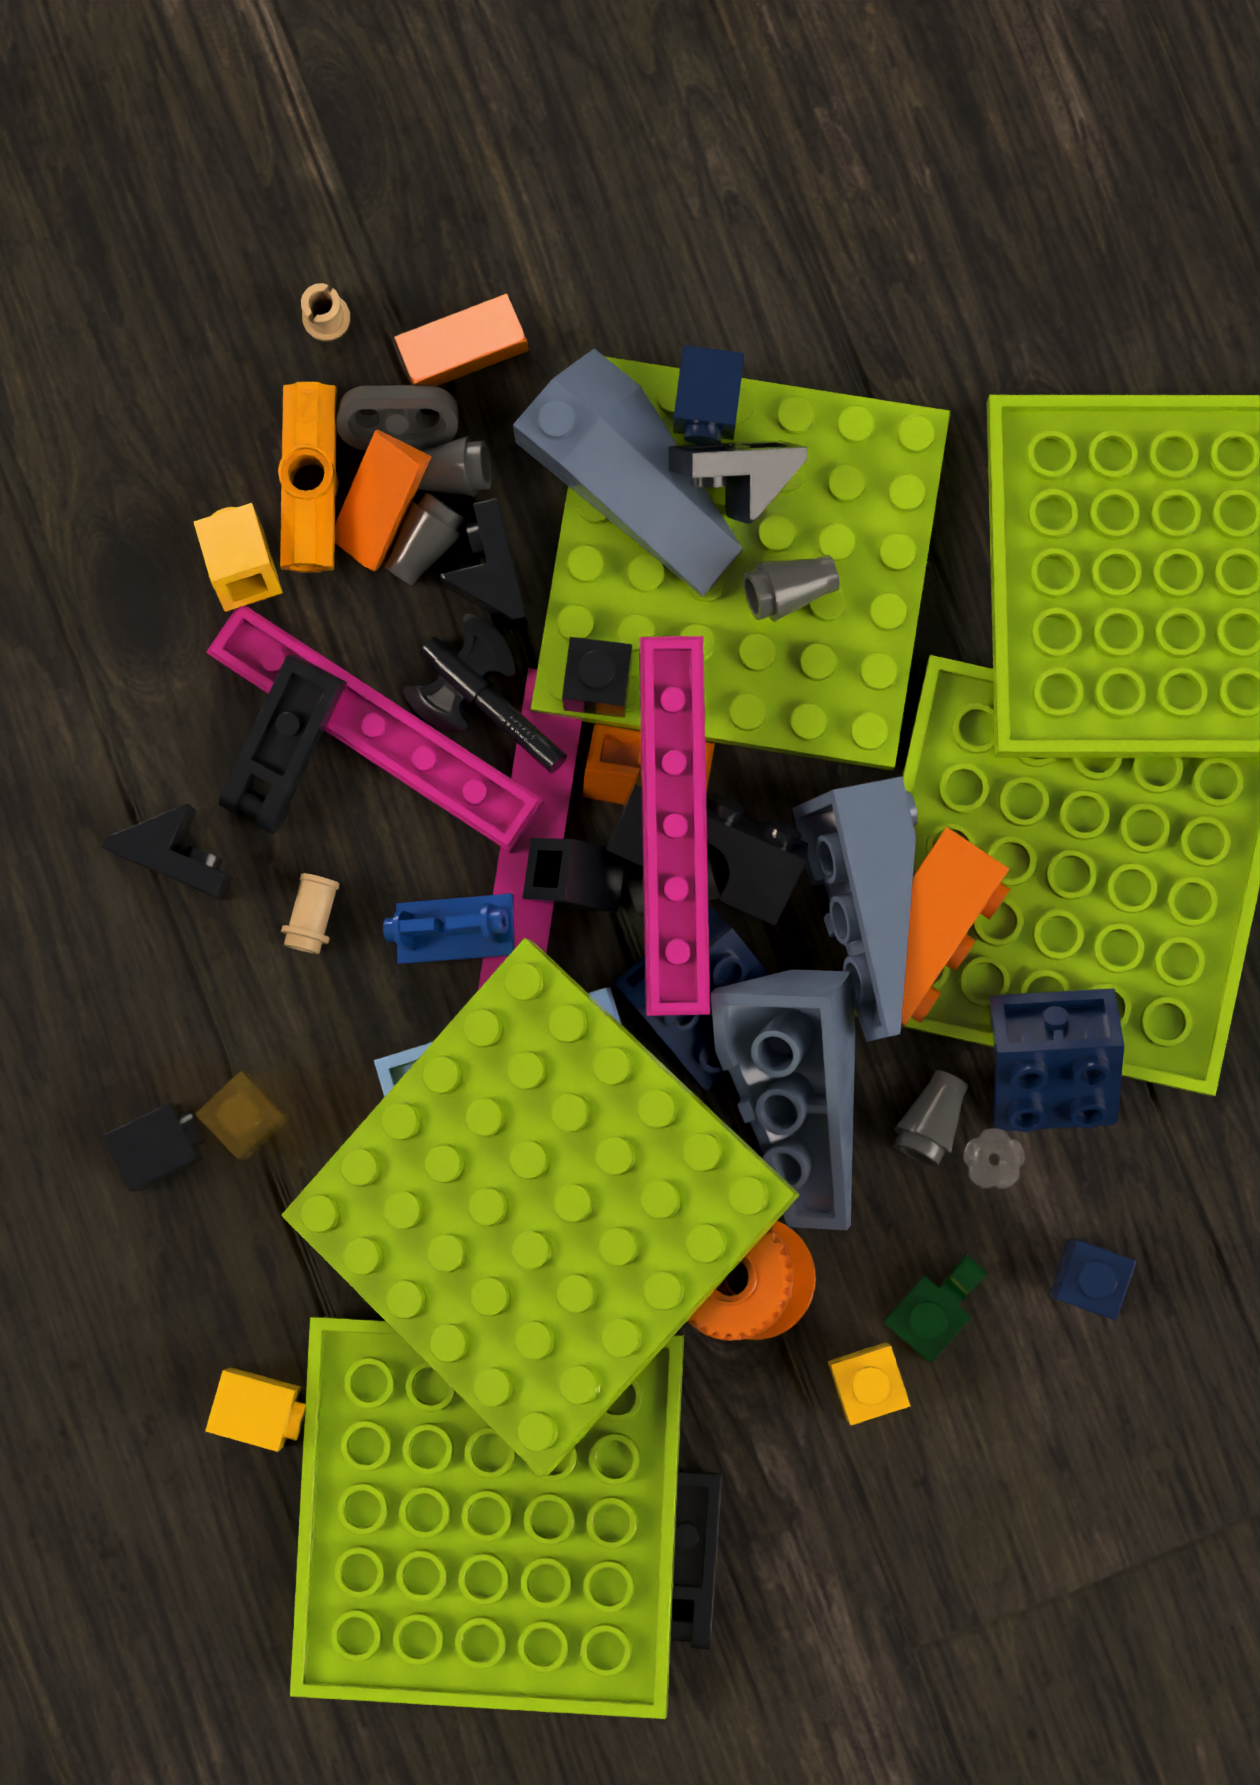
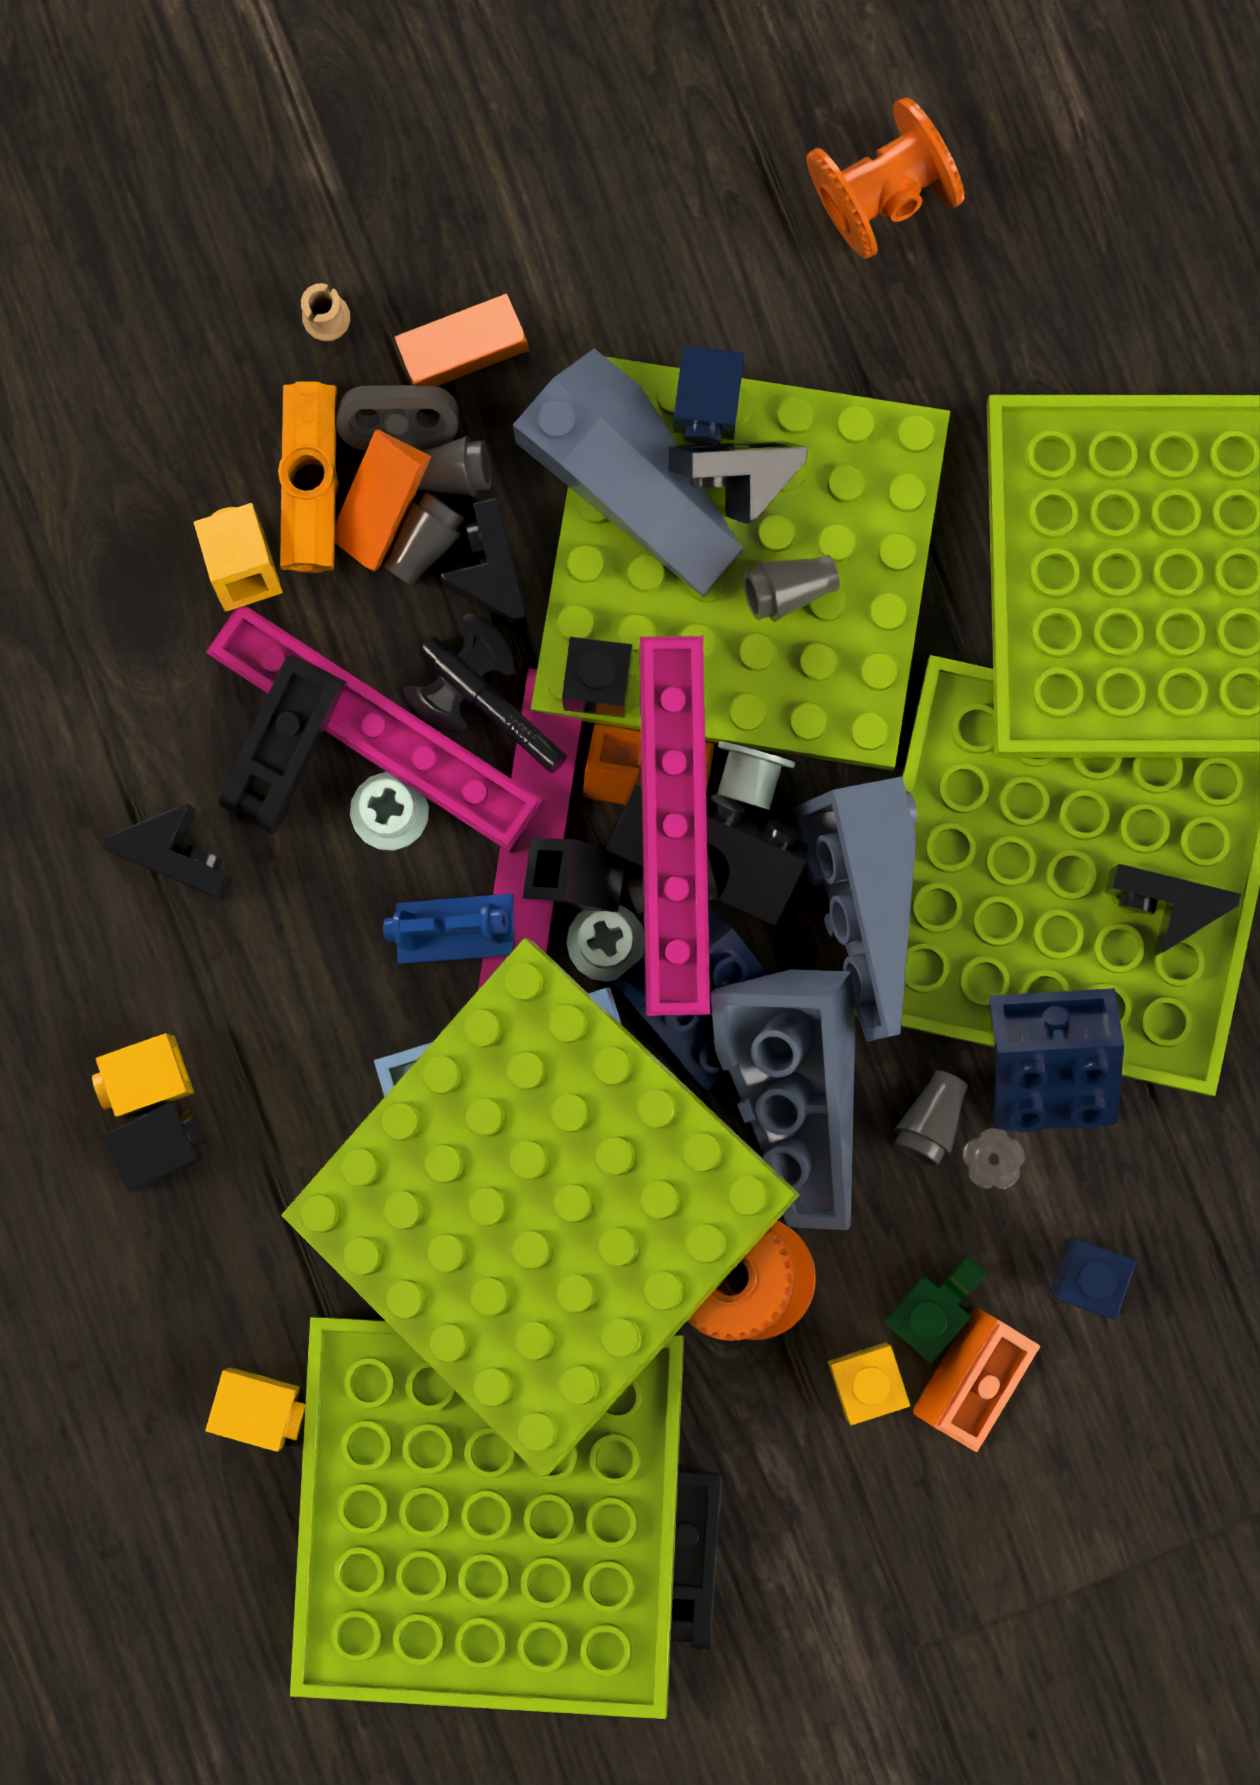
clear yellow brick [195,1071,291,1160] -> none
tan pin [281,873,339,955] -> none
orange slope [901,827,1010,1028] -> none
none -> yellow brick [92,1033,194,1118]
none -> light aqua piece [350,772,429,851]
none -> light aqua piece [566,905,645,982]
none -> light aqua piece [717,741,795,809]
none -> orange hose [806,97,965,259]
none -> orange slope [913,1308,1040,1453]
none -> black slope [1105,864,1241,956]

